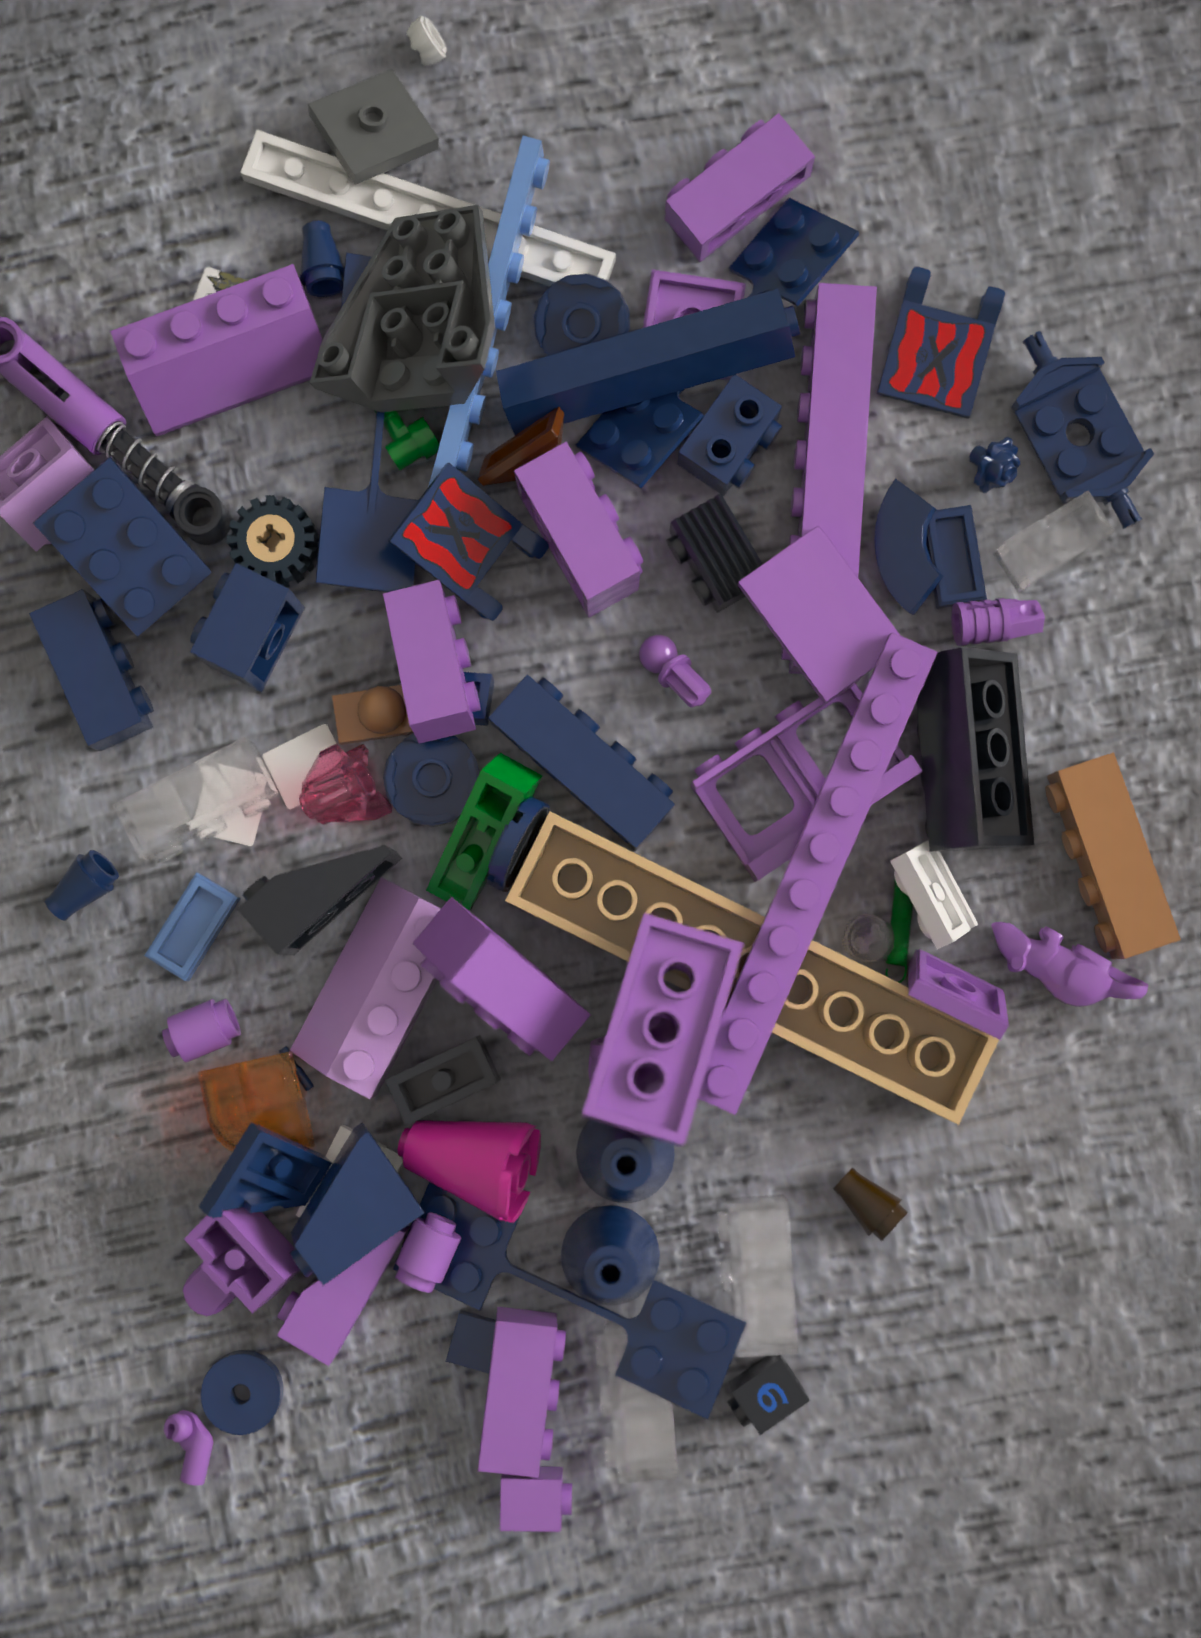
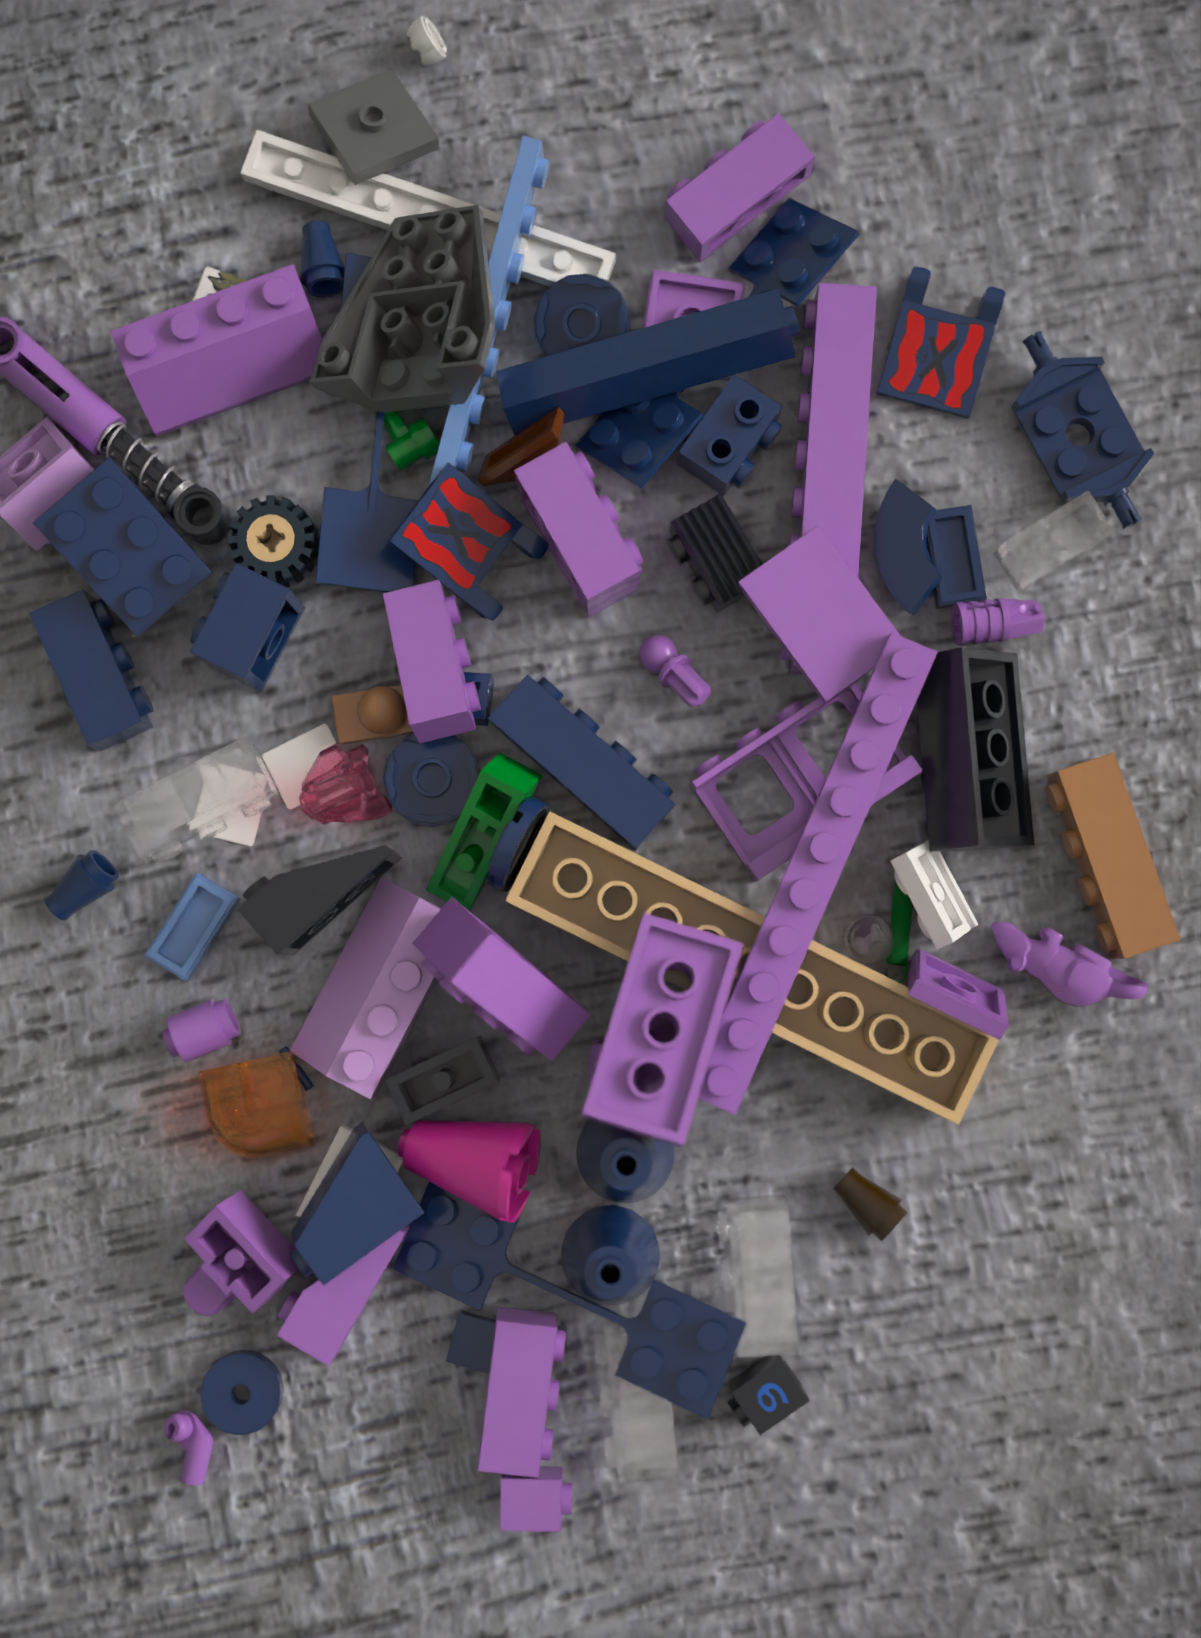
dark blue wing [198,1122,332,1218] -> none
medium lavender brick [395,1212,461,1293] -> none
dark blue plant [969,437,1020,493] -> none

